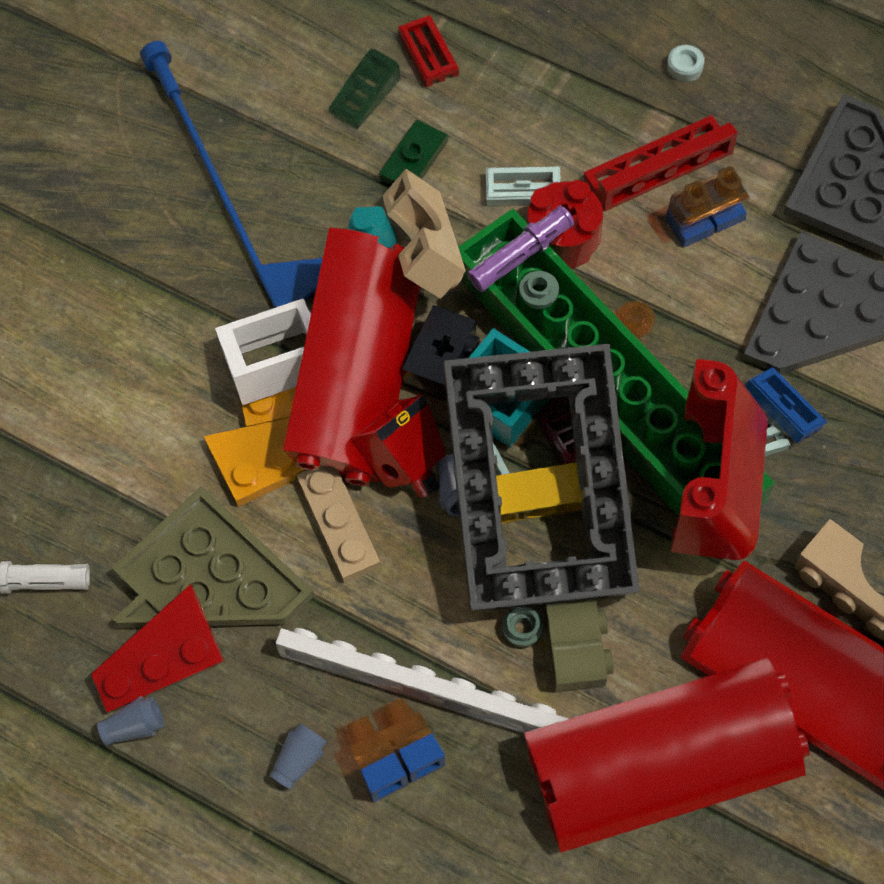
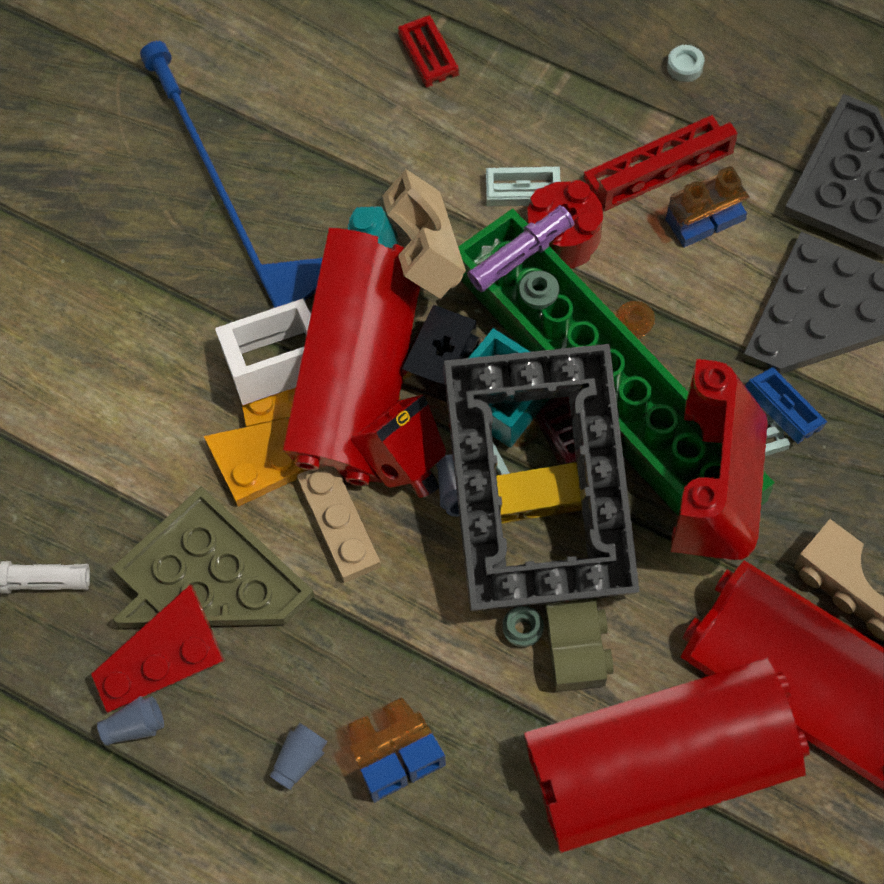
white plate [276,628,577,733] -> none
clear green slope [329,48,401,129] -> none
dark green plate [379,119,448,186] -> none

